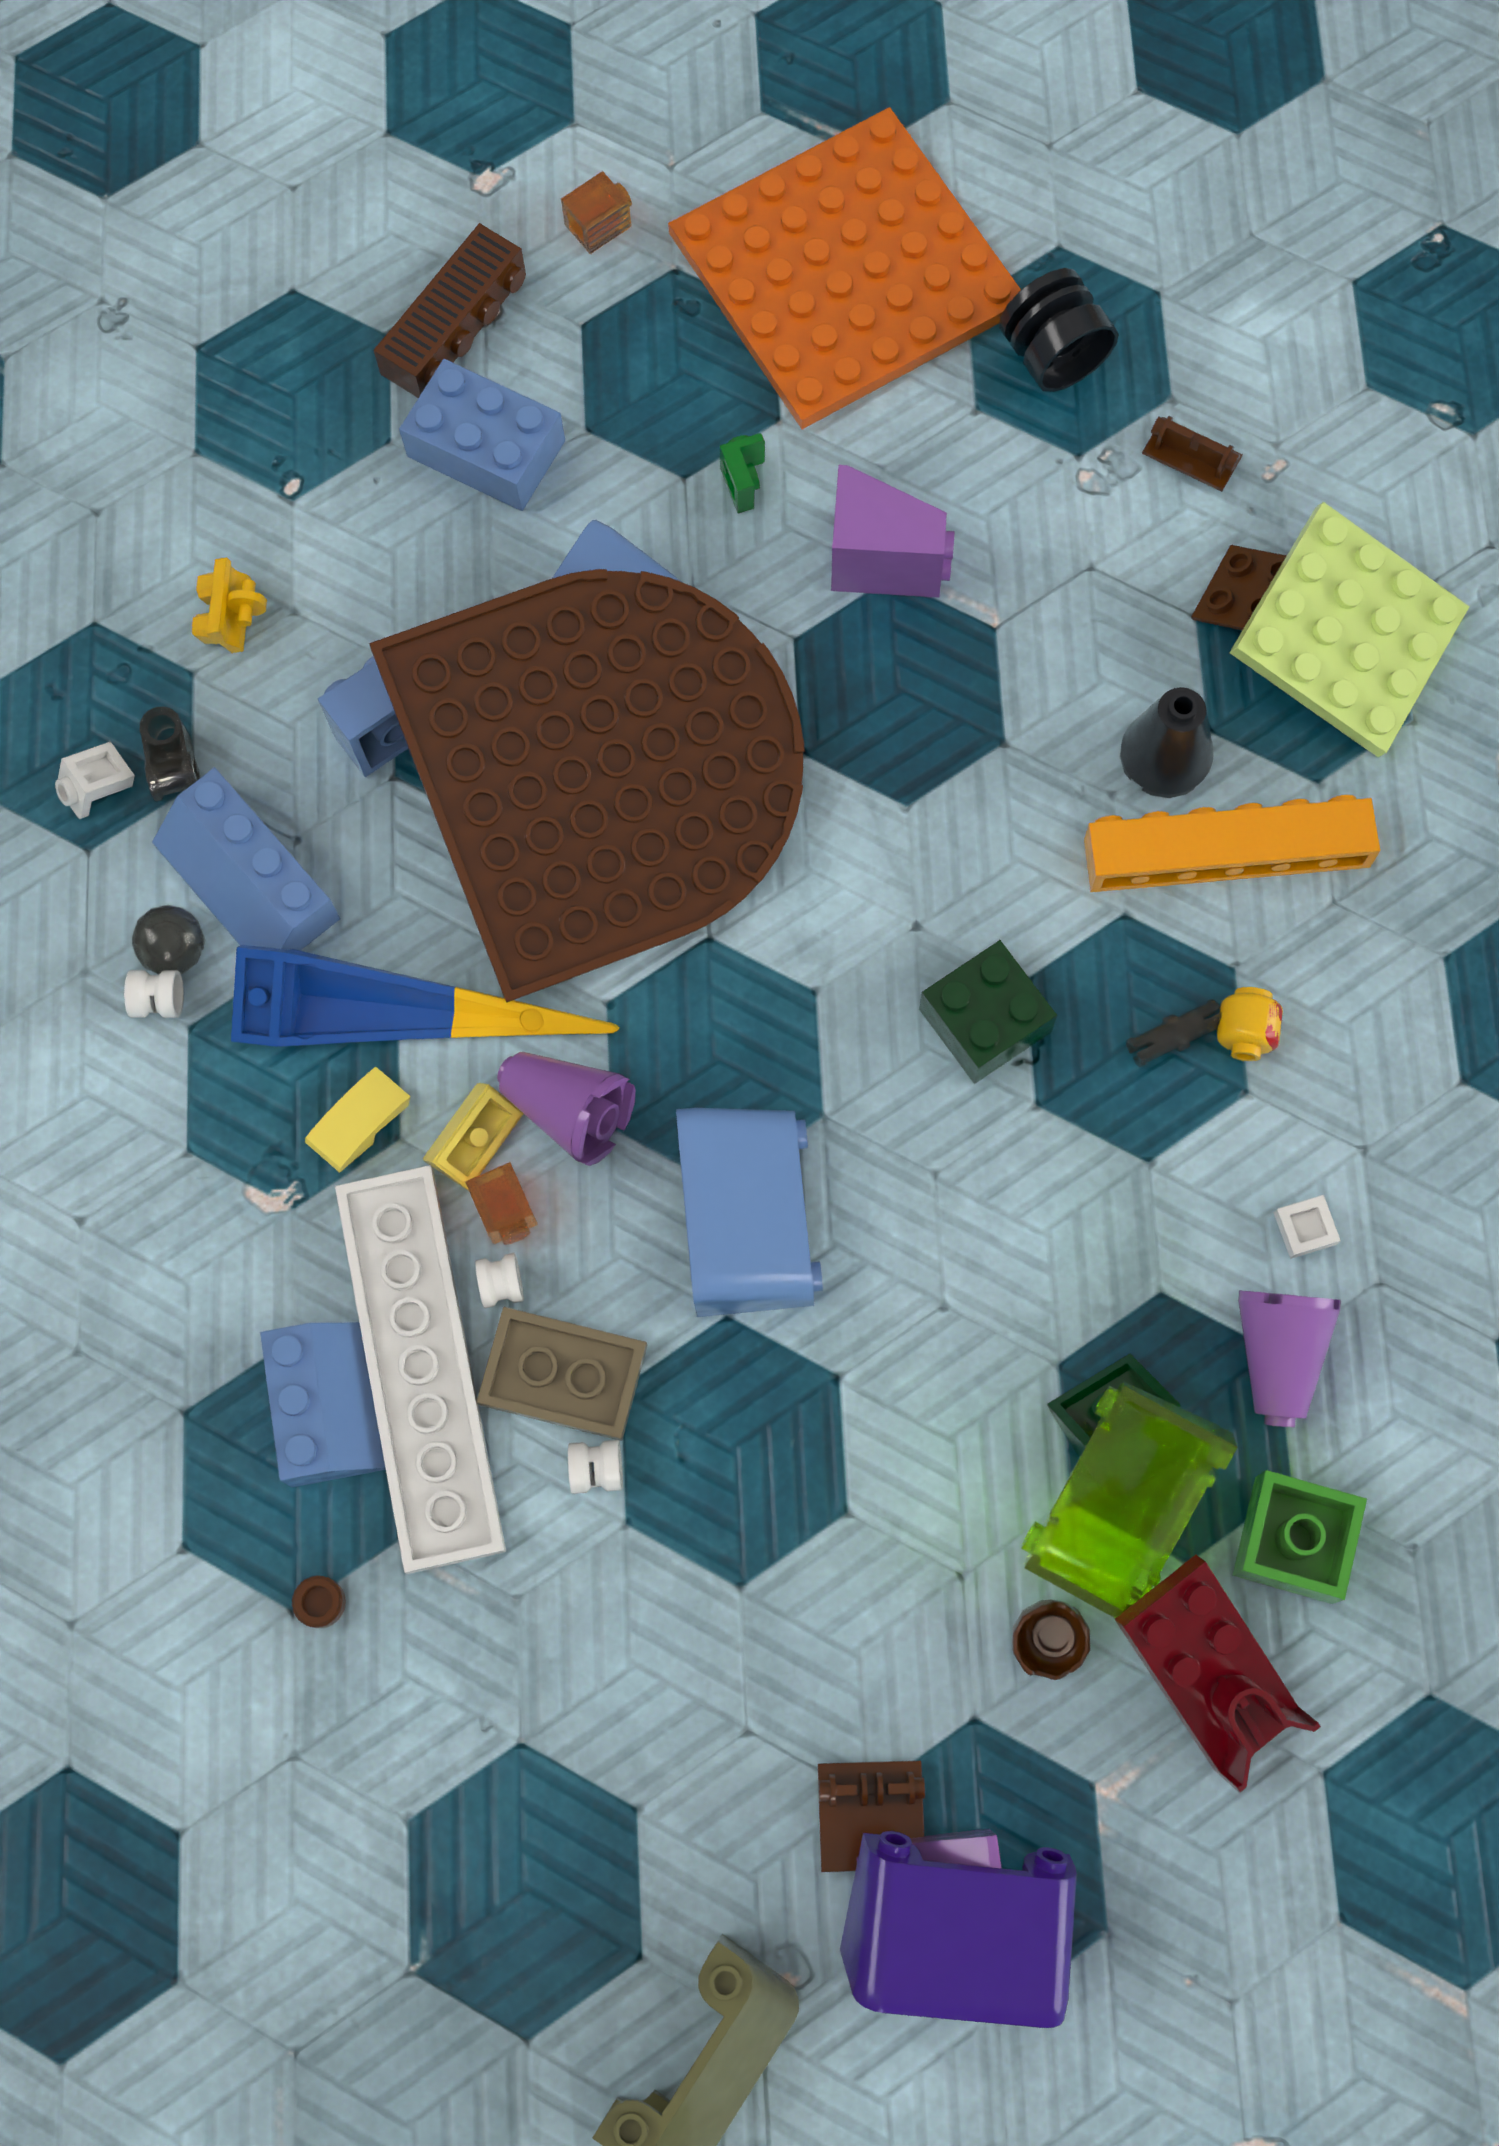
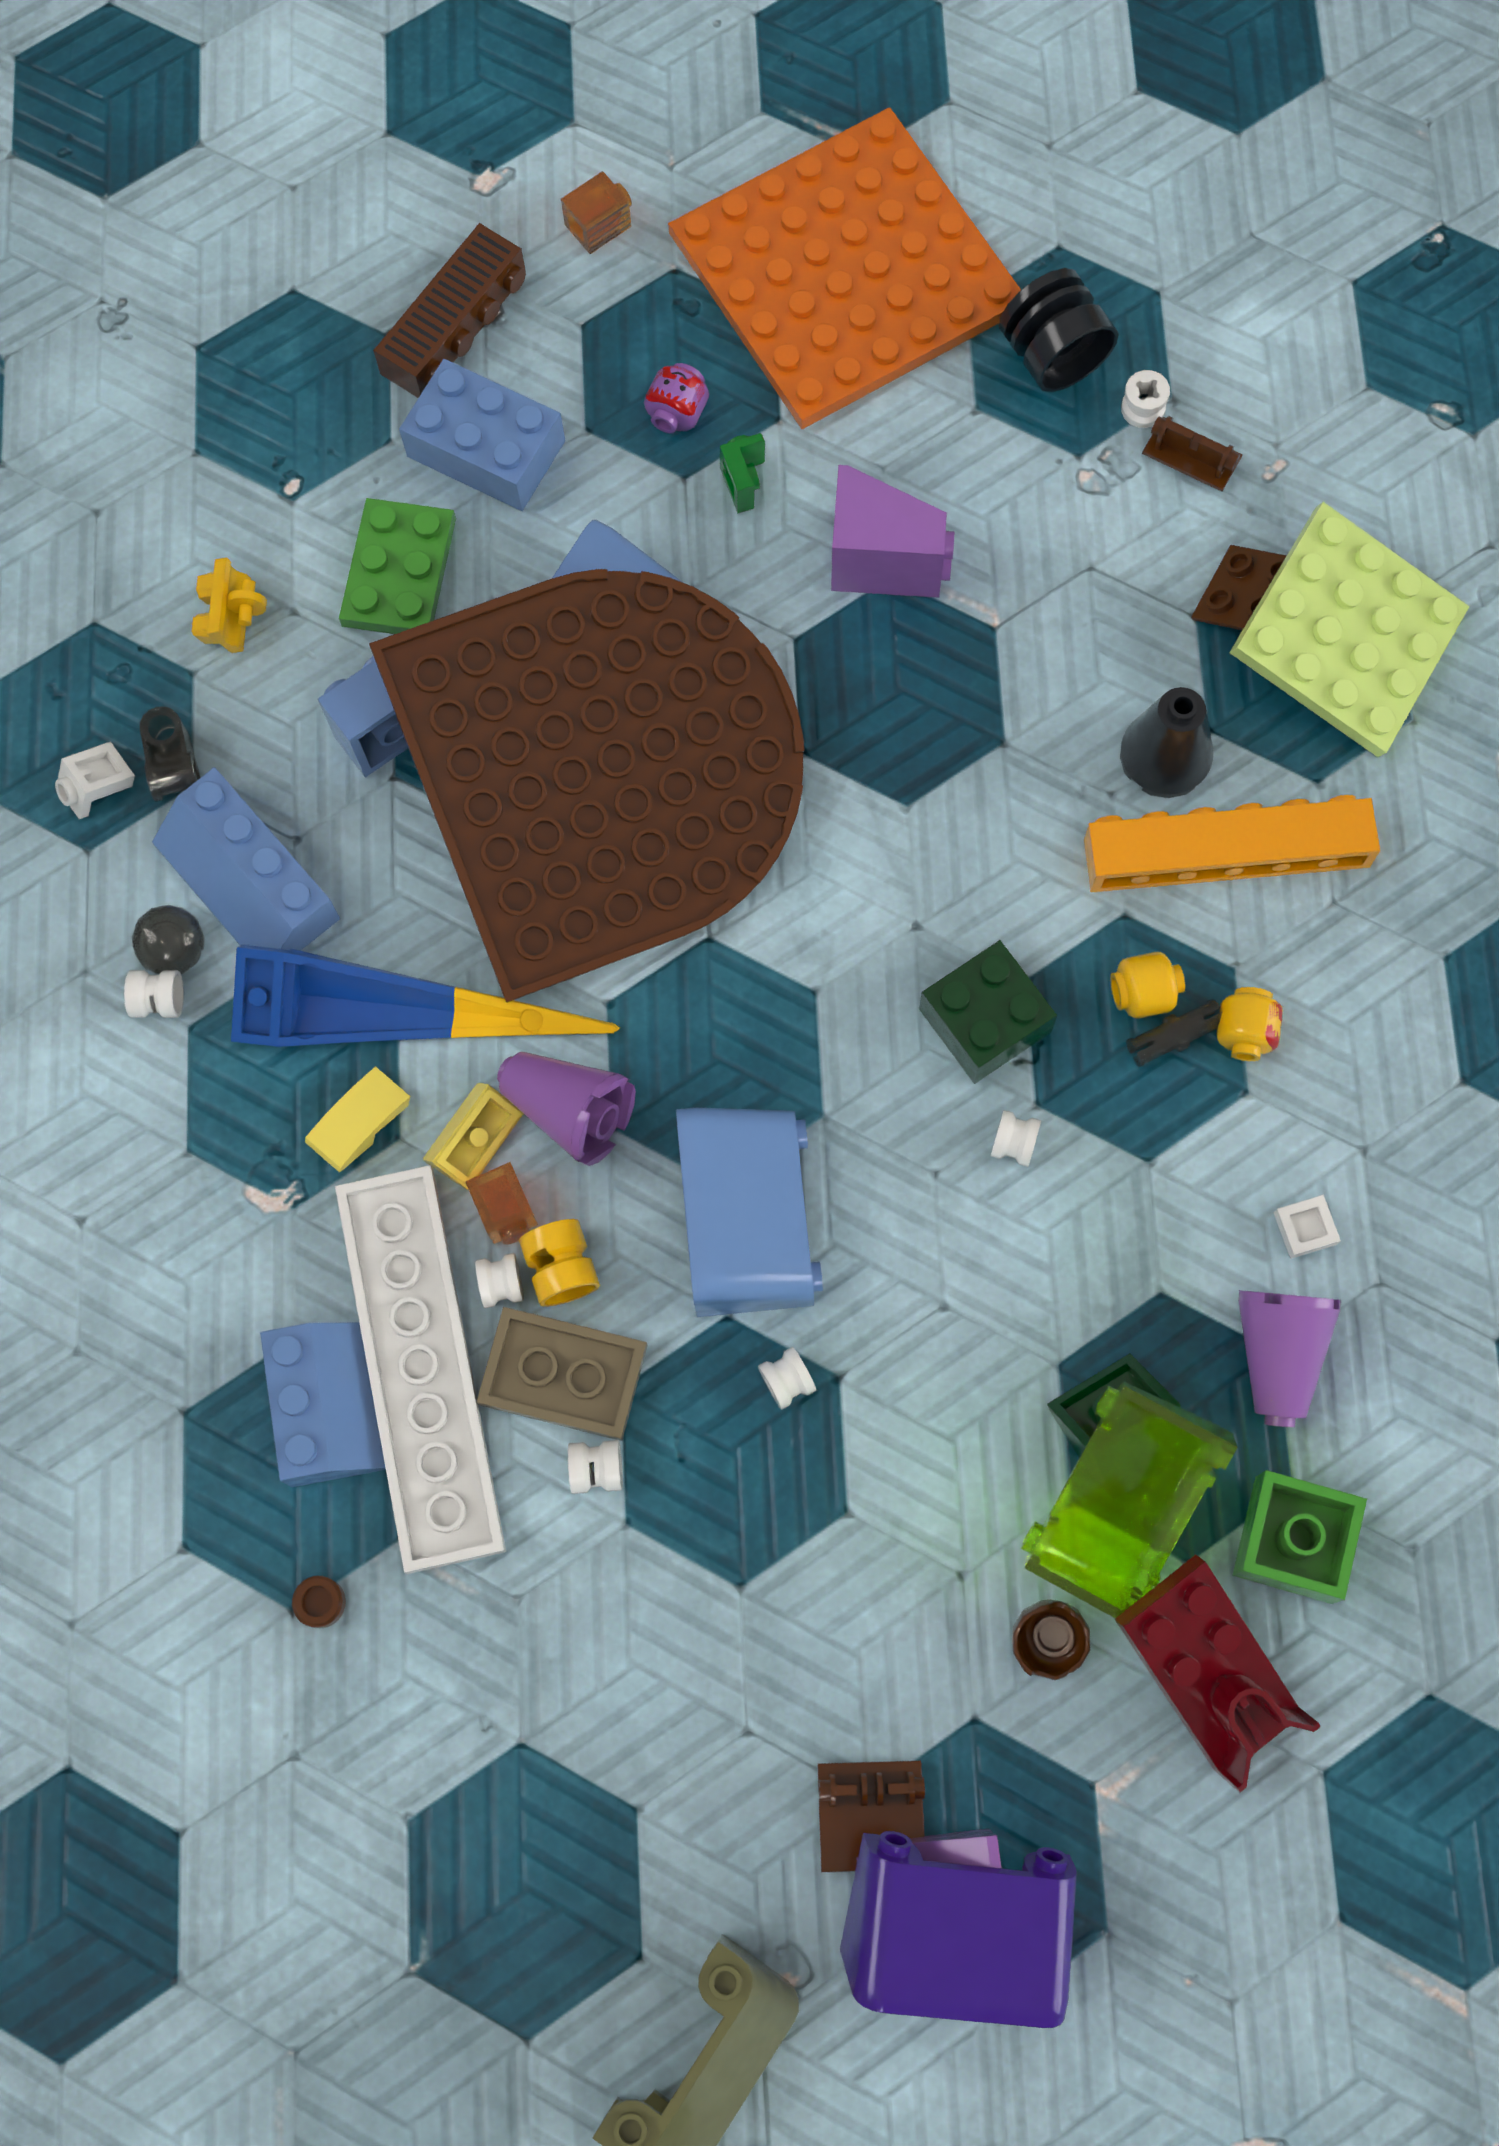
none -> bright green plate [339,498,456,634]
none -> yellow wheel [519,1219,600,1307]
none -> medium lavender head [644,363,709,433]
none -> white wheel [758,1347,816,1410]
none -> white wheel [991,1110,1041,1167]
none -> yellow head [1110,952,1185,1019]
none -> white wheel [1121,370,1170,428]

